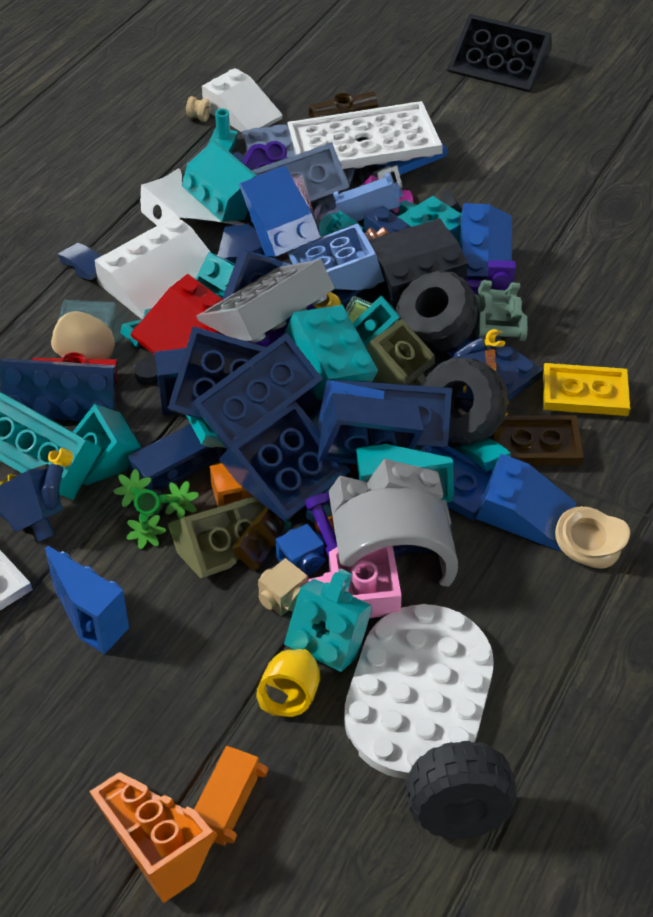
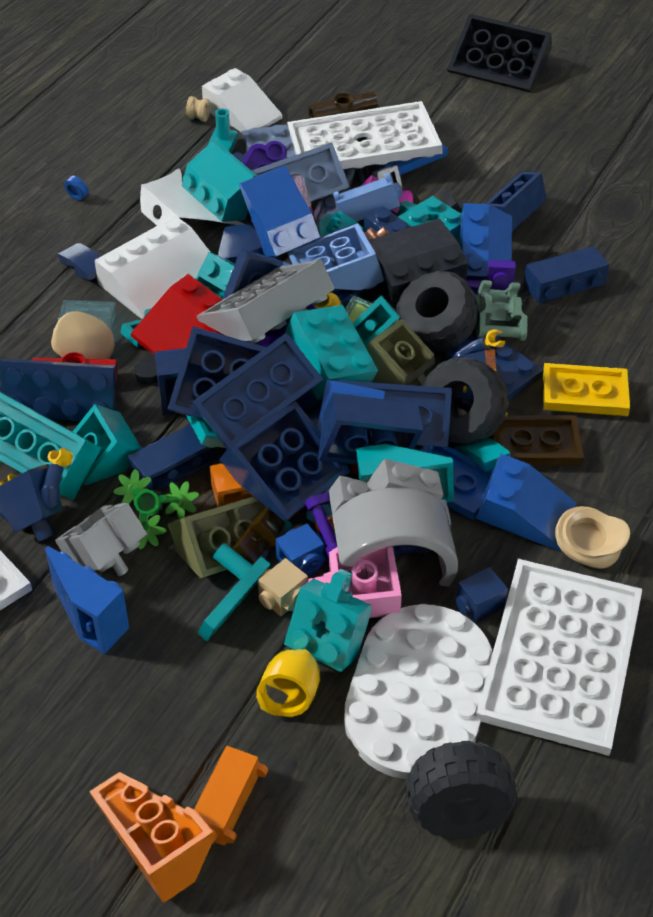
none -> light grey brick [55,503,147,576]
none -> blue tile [64,176,89,201]
none -> teal piece [197,543,271,641]
none -> dark blue brick [456,567,508,623]
none -> white plate [476,559,642,756]
none -> dark blue brick [485,172,547,232]
none -> dark blue brick [523,246,609,303]

